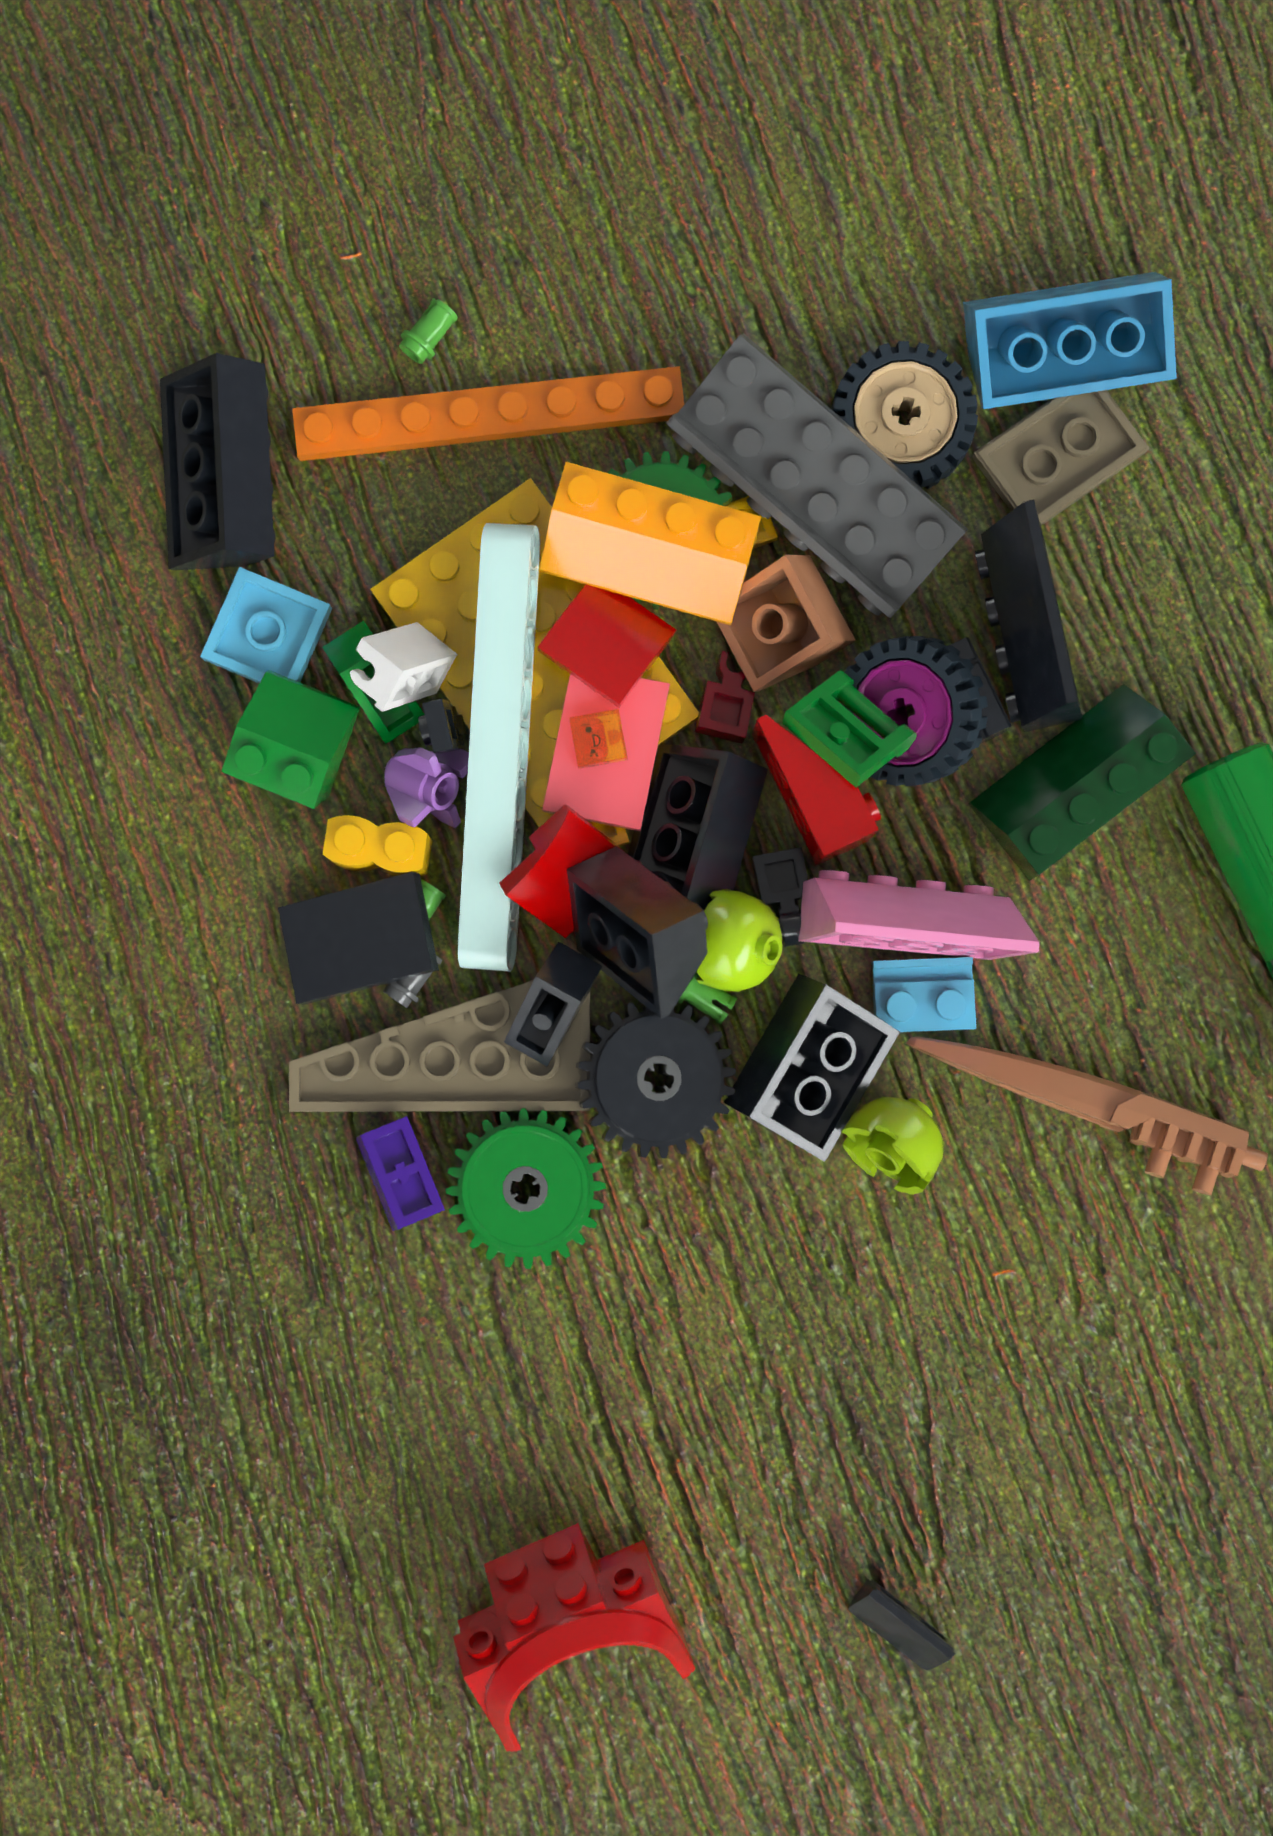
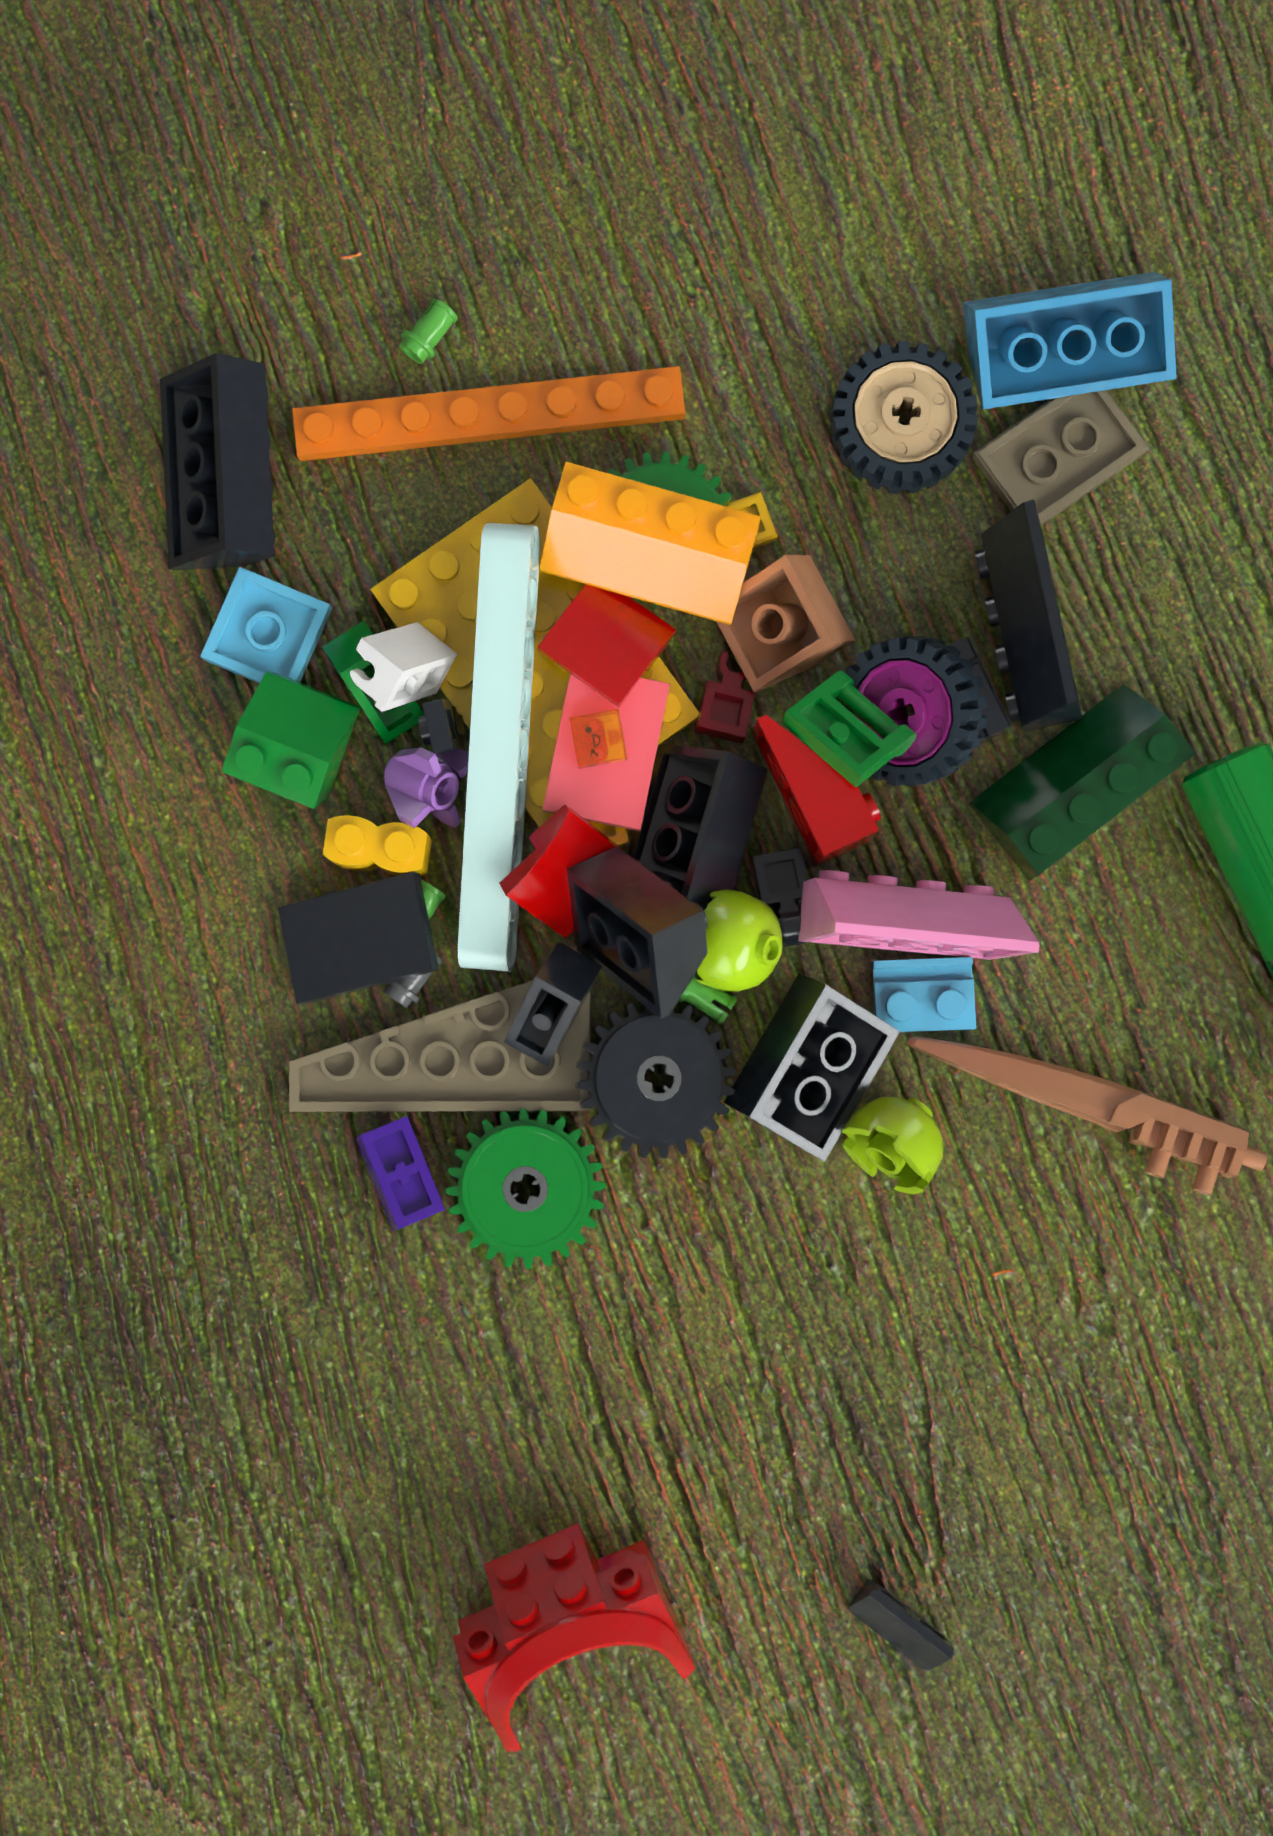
dark grey bracket [667,333,968,618] -> none

